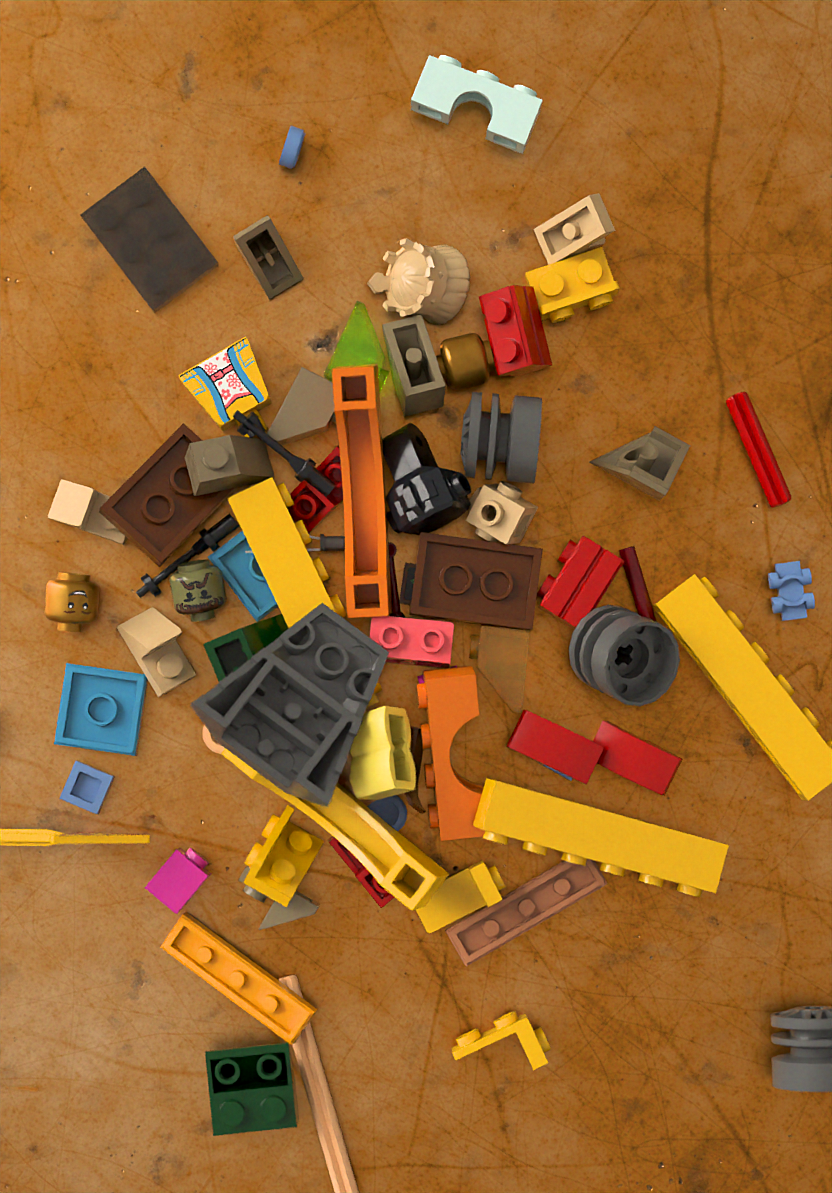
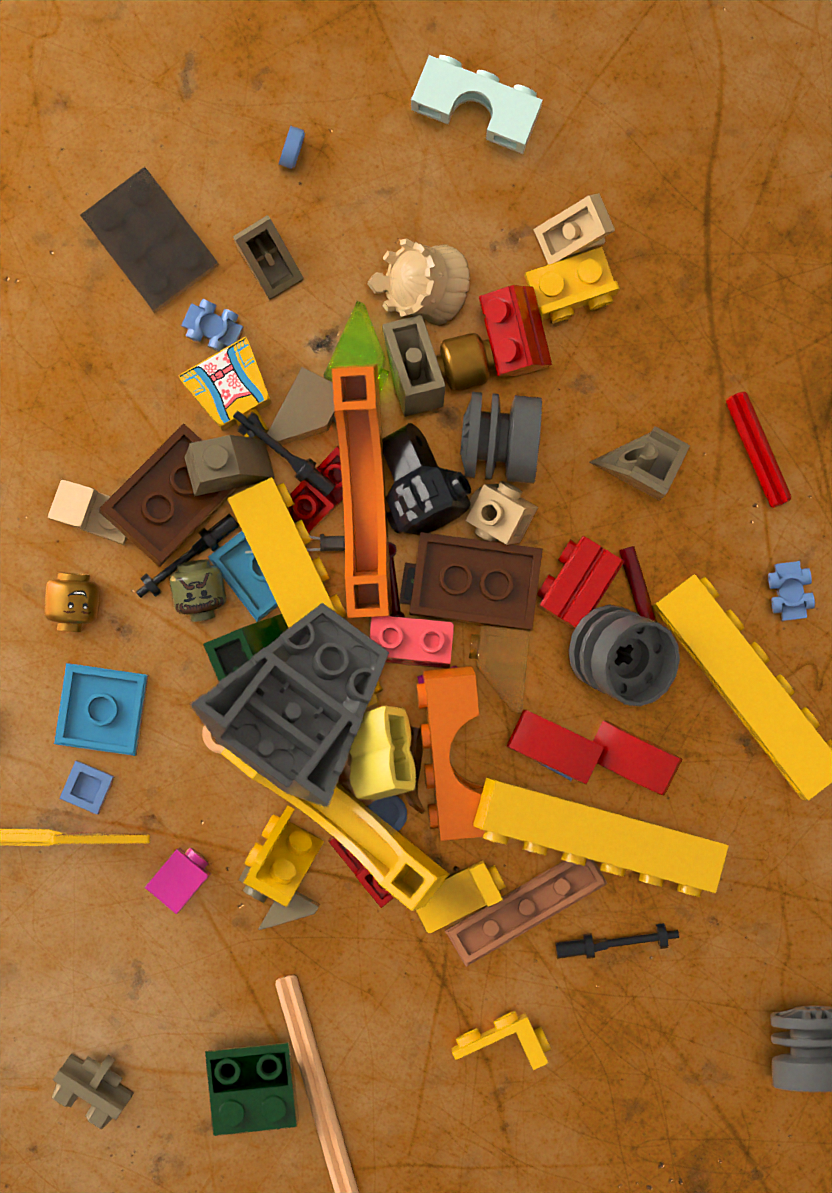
tan slope [117,607,196,698] -> none
light orange tile [160,912,318,1045] -> none
none -> dark tan hips [52,1054,134,1129]
none -> medium blue piece [181,299,244,352]
none -> black piece [555,923,679,959]

